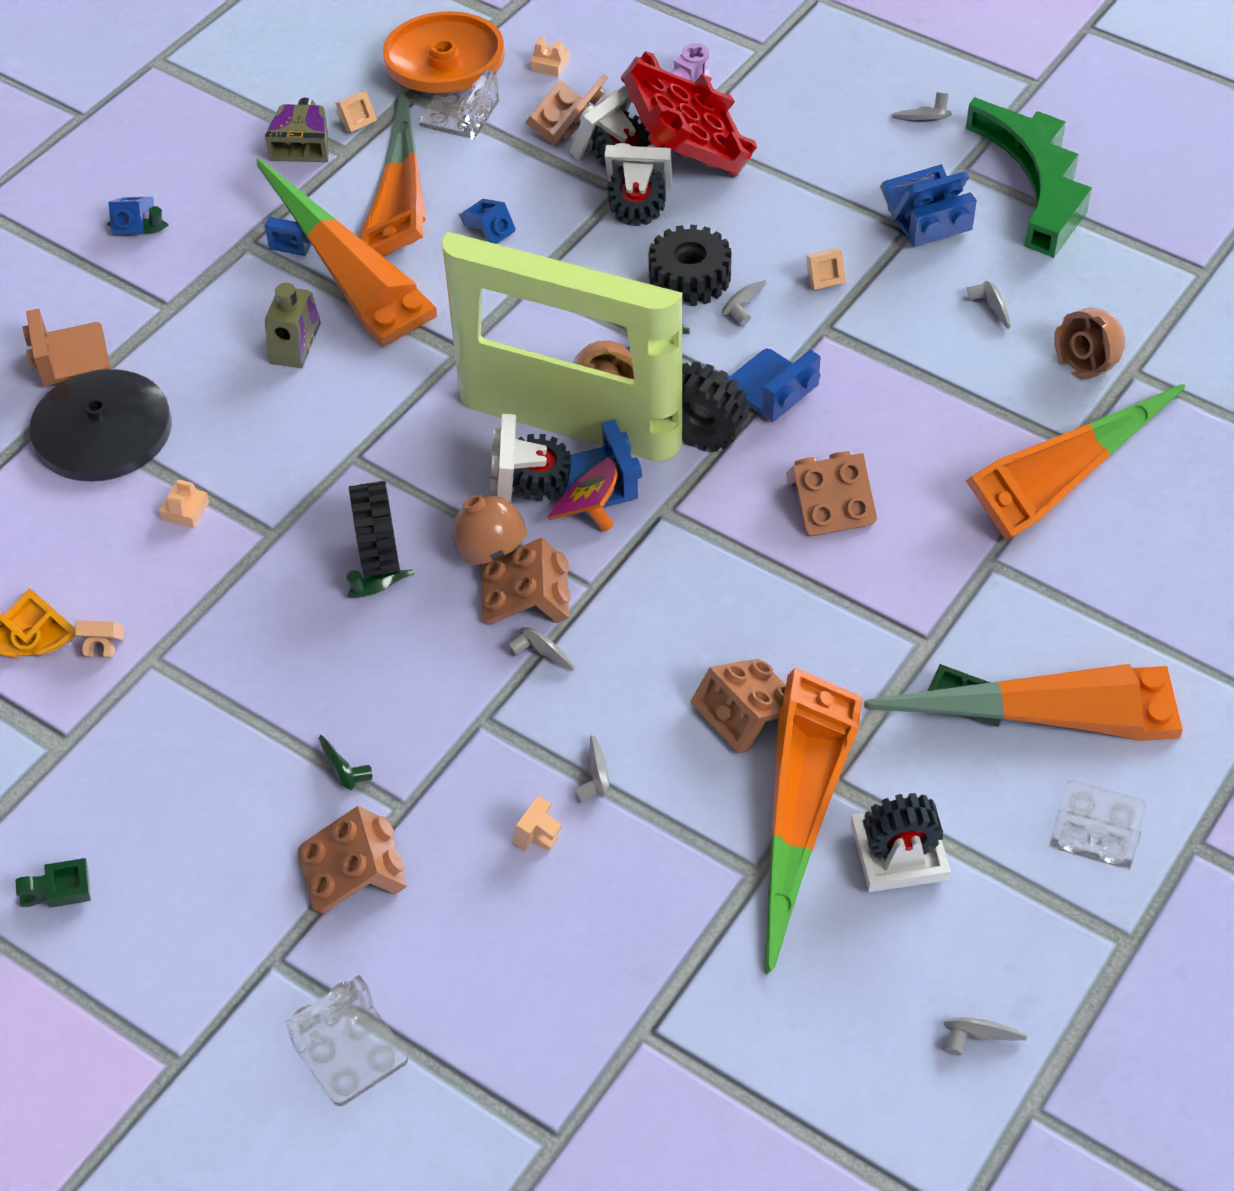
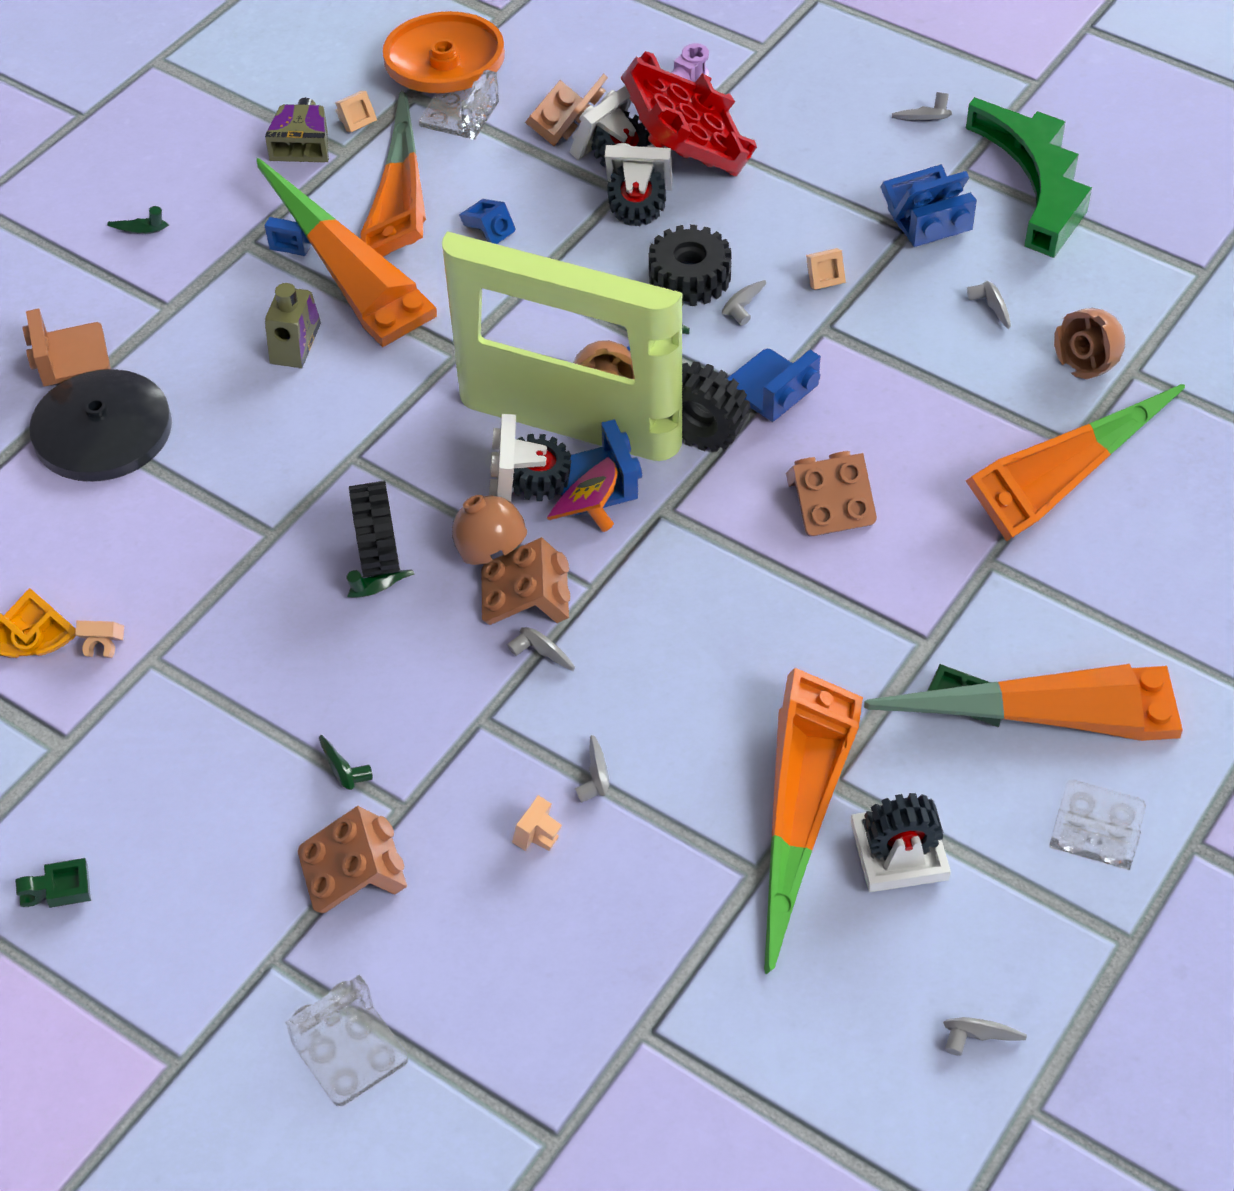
blue bracket [108,196,154,234] -> none
light nougat tile [159,480,209,528] -> none
light nougat tile [530,37,569,77] -> none
nougat bracket [690,659,786,753] -> none

